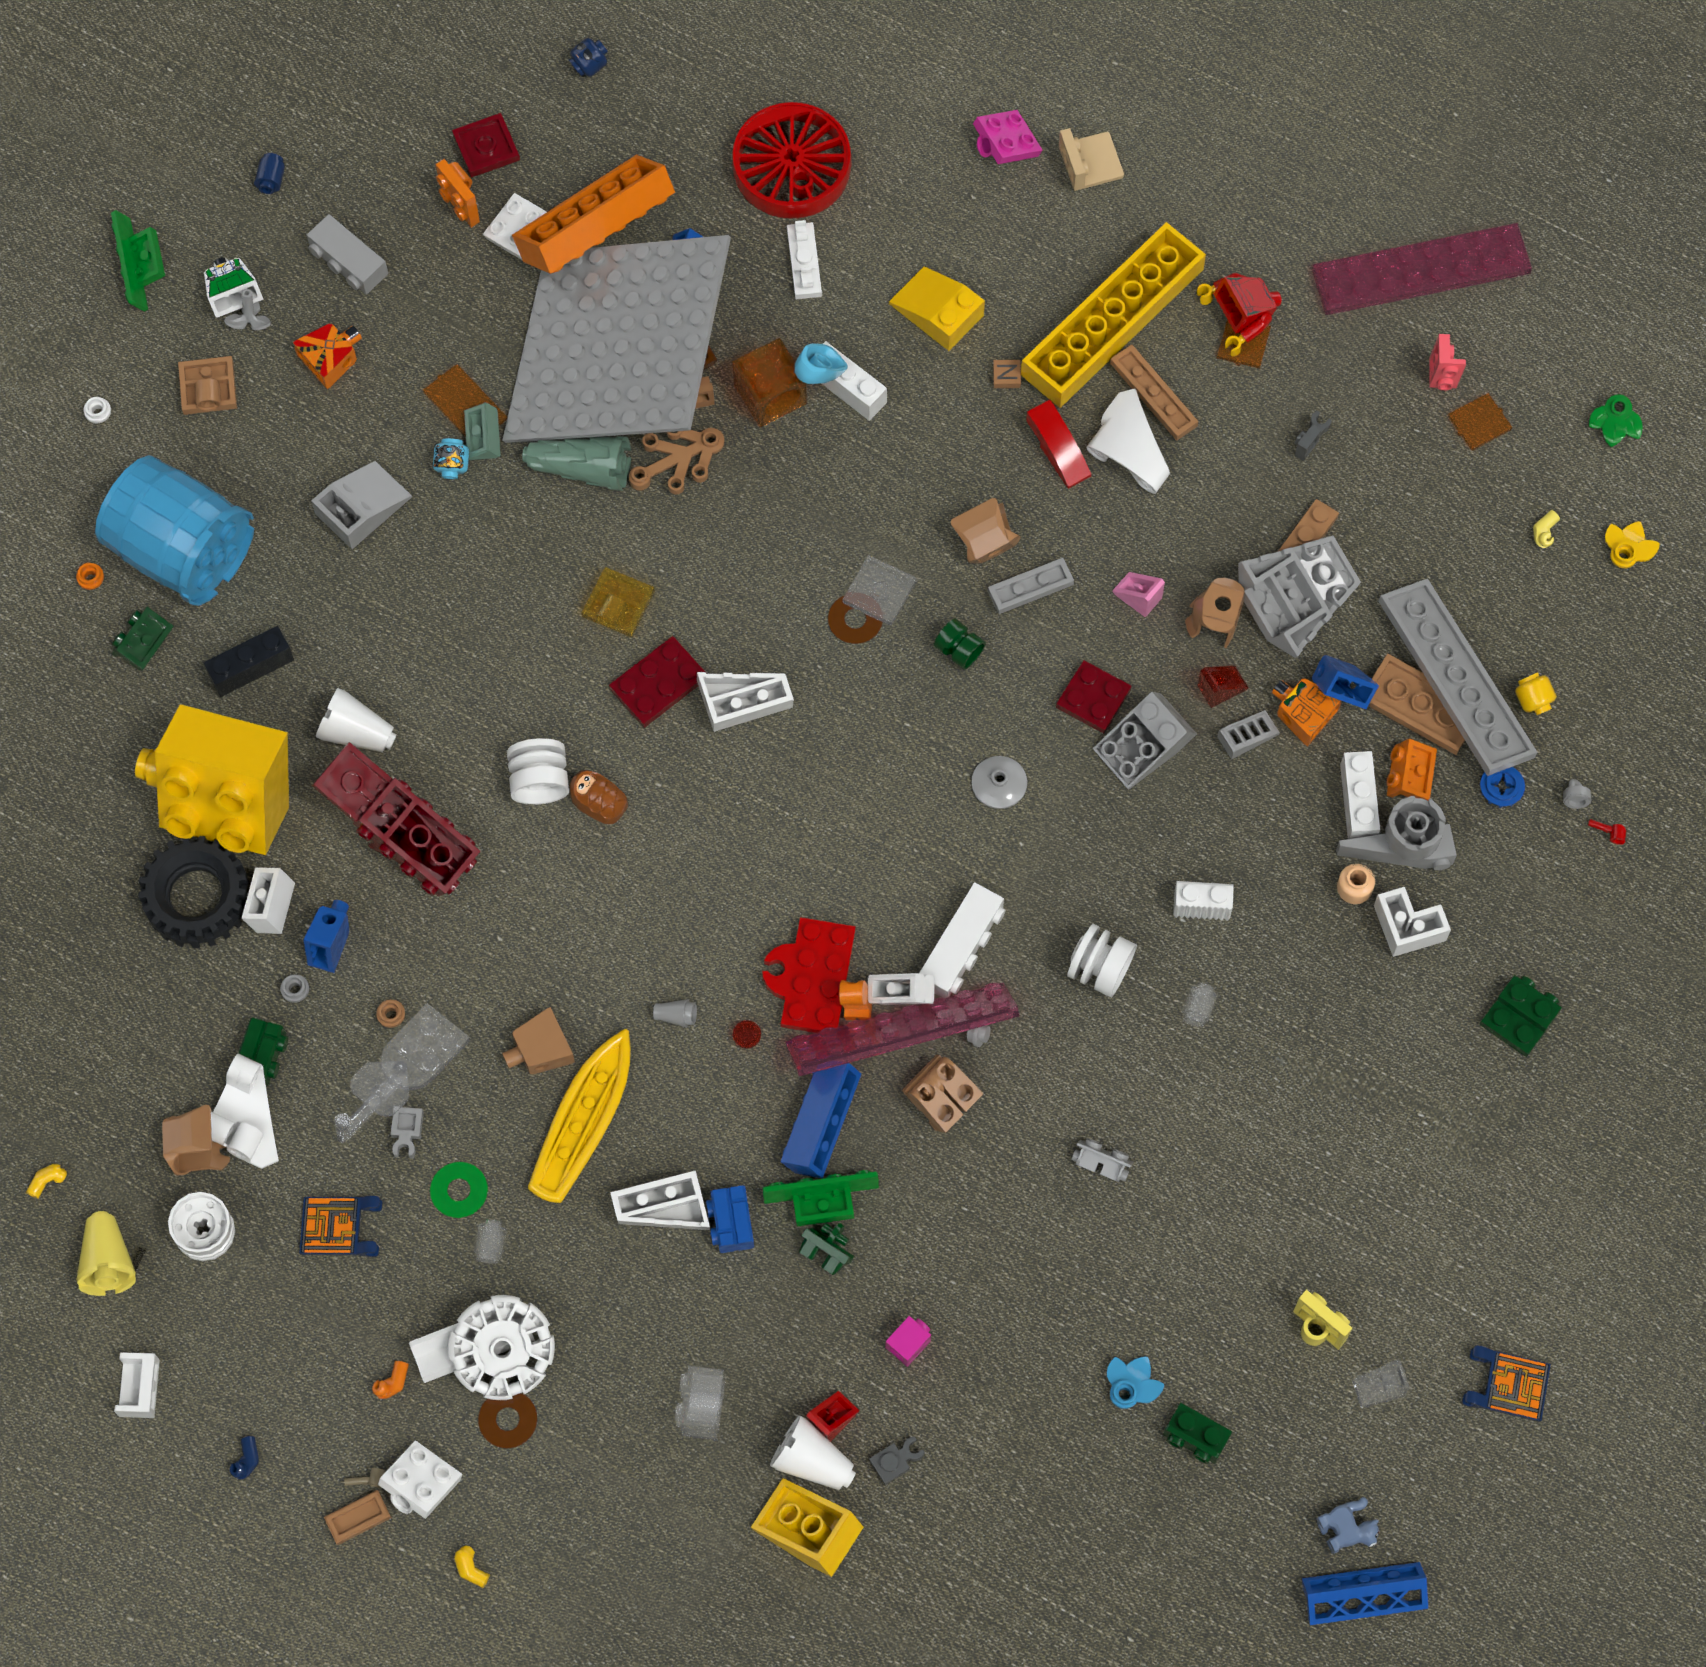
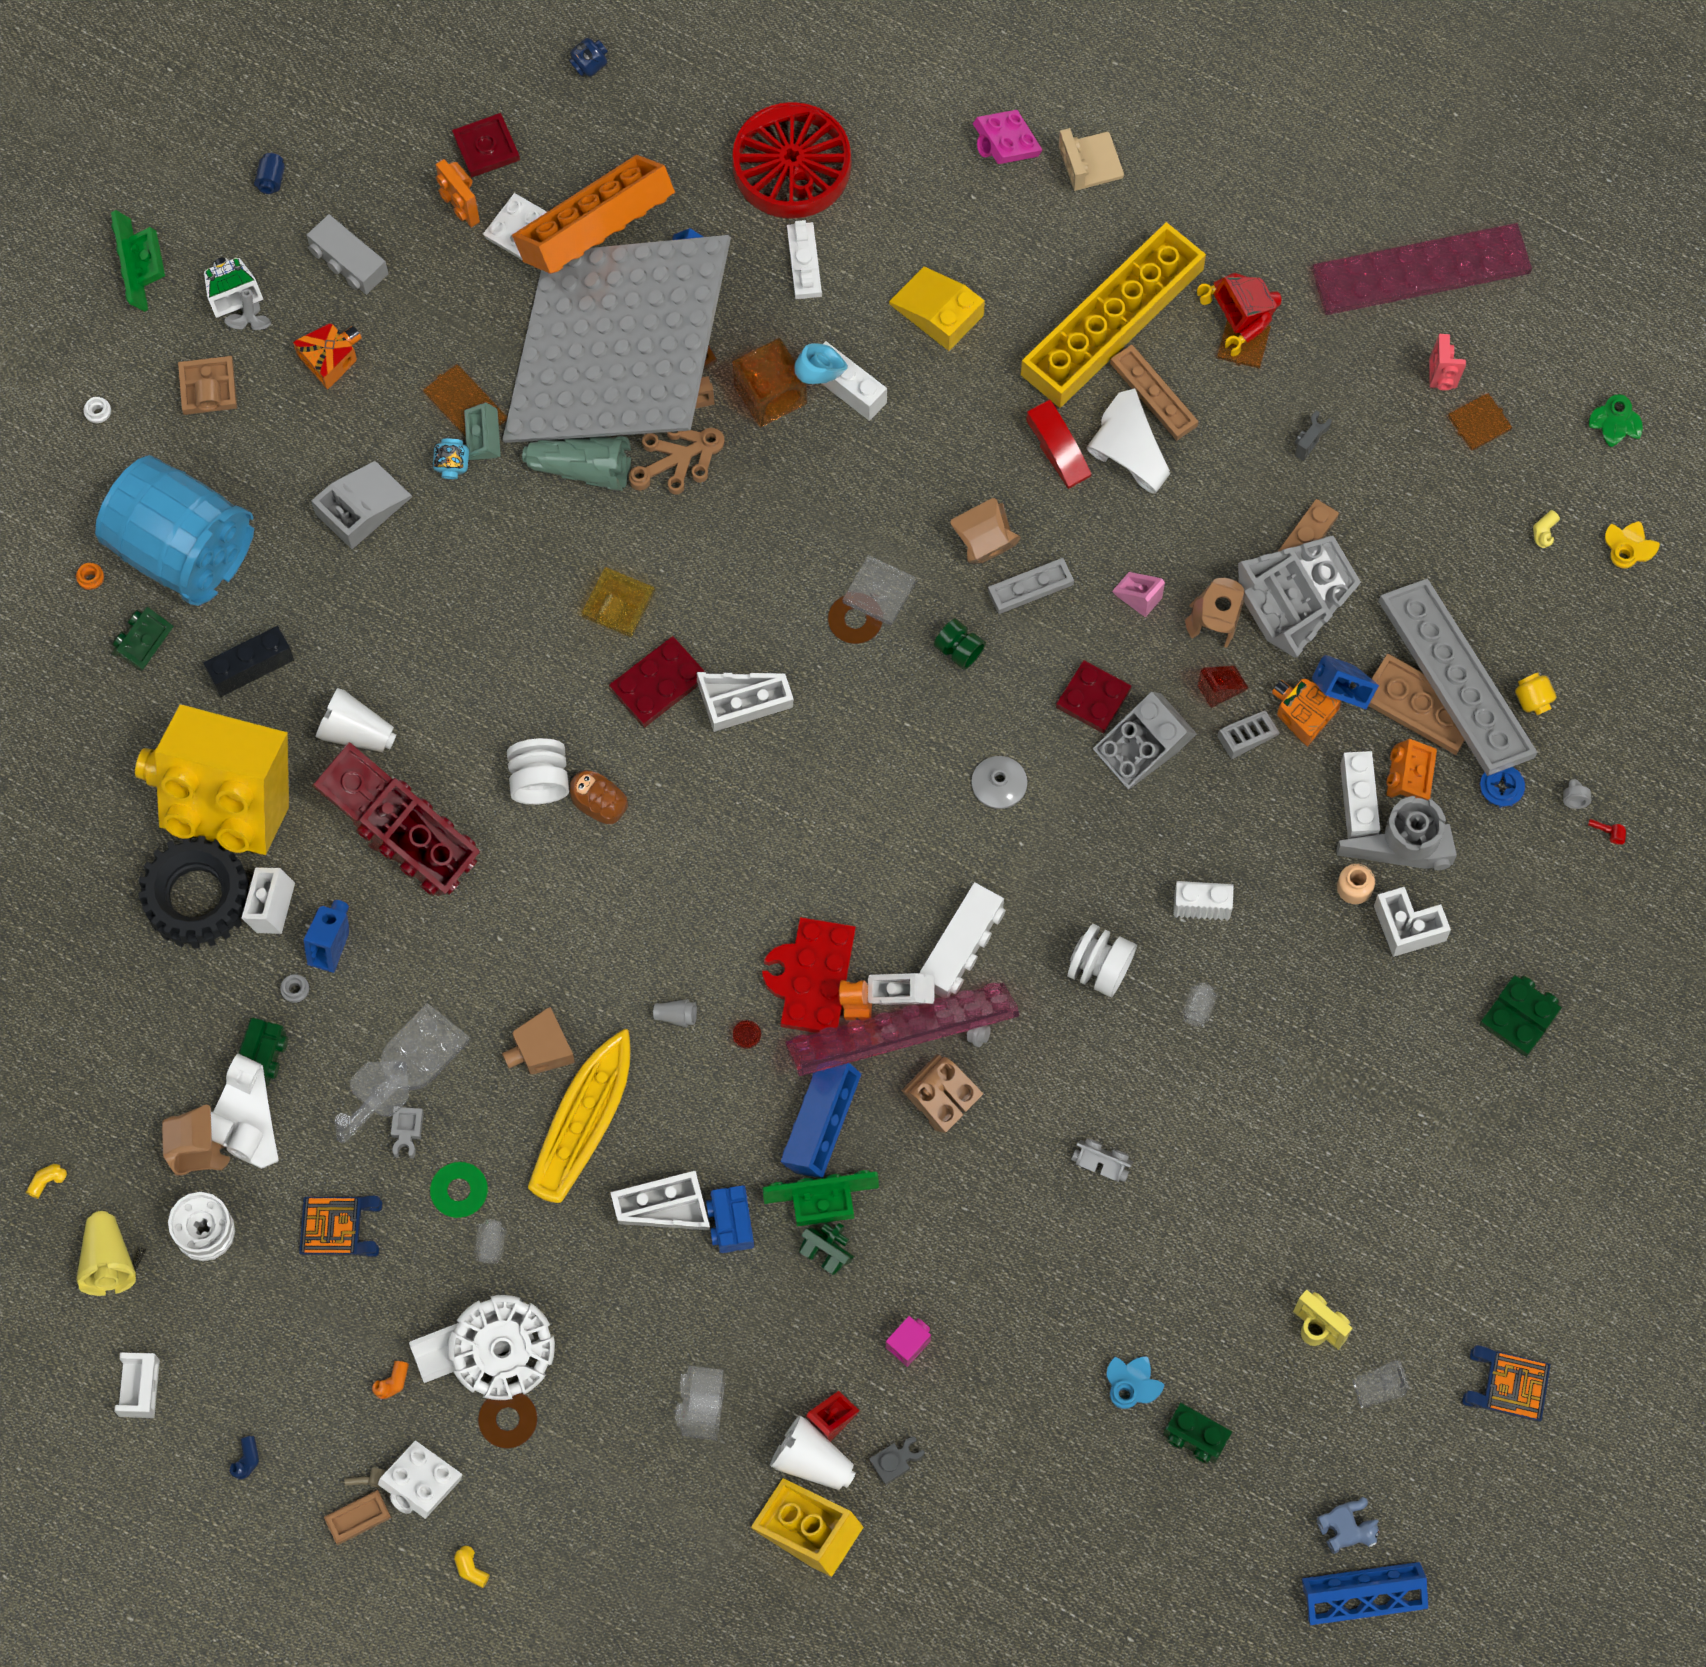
medium nougat plate [376,999,405,1028] -> none
medium nougat tile [993,360,1021,388] -> none

